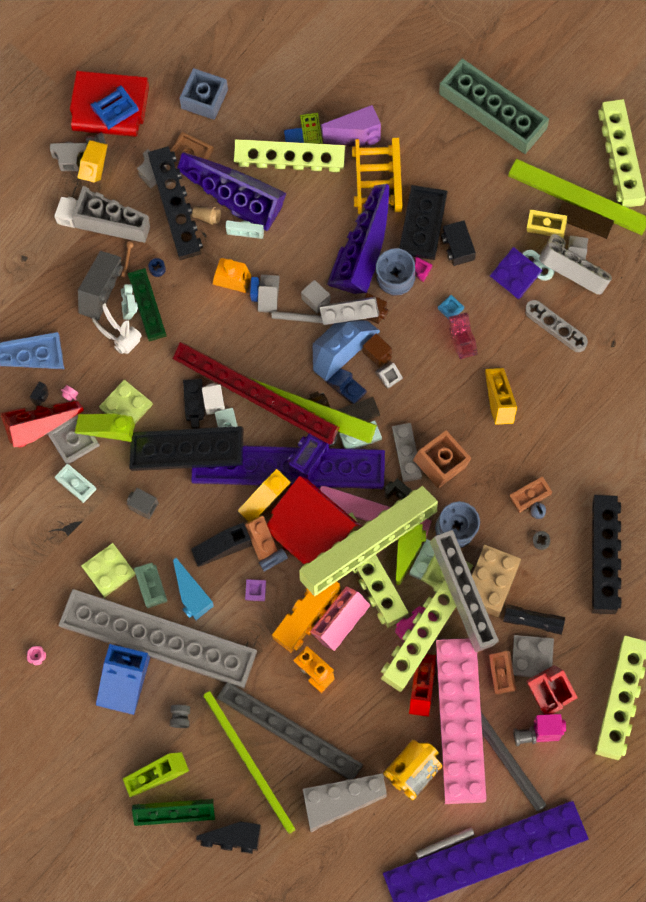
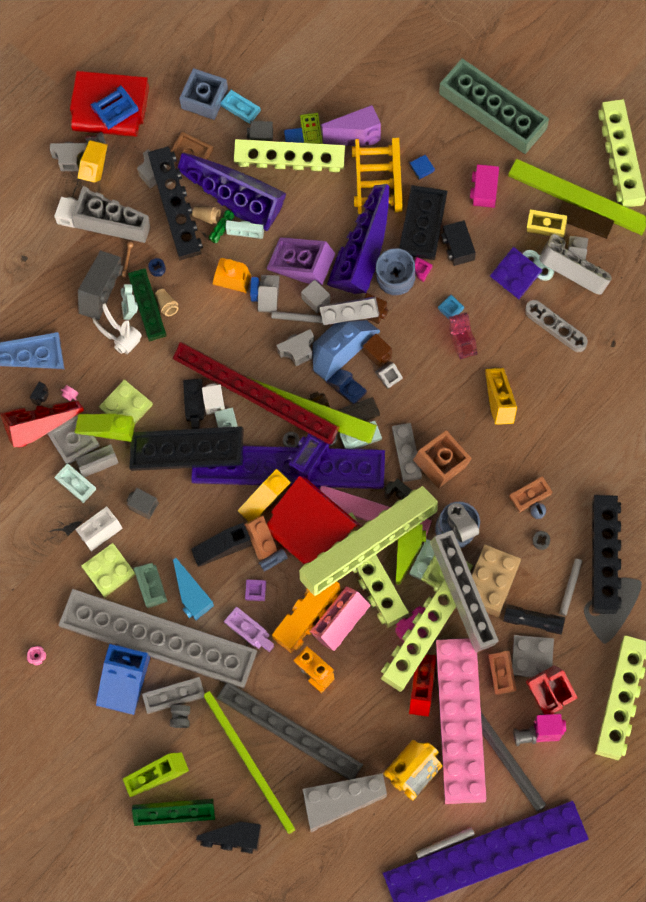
none -> white hinge [75,506,123,552]
none -> light grey panel [76,444,119,478]
none -> light grey plate [142,677,204,714]
none -> tan cone [155,289,178,317]
none -> green axle [209,210,234,243]
none -> medium azure plate [221,90,261,124]
none -> lavender hinge [224,607,275,653]
none -> dark grey brick [247,121,273,141]
none -> medium lavender slope [267,237,335,285]
none -> light grey brick [277,329,314,366]
none -> dark grey bush [283,432,300,448]
none -> blue tile [410,154,435,180]
none -> light grey piece [447,503,479,542]
none -> dark pink brick [470,165,499,208]
none -> light grey bar [559,558,582,616]
none -> dark grey piece [584,577,642,644]

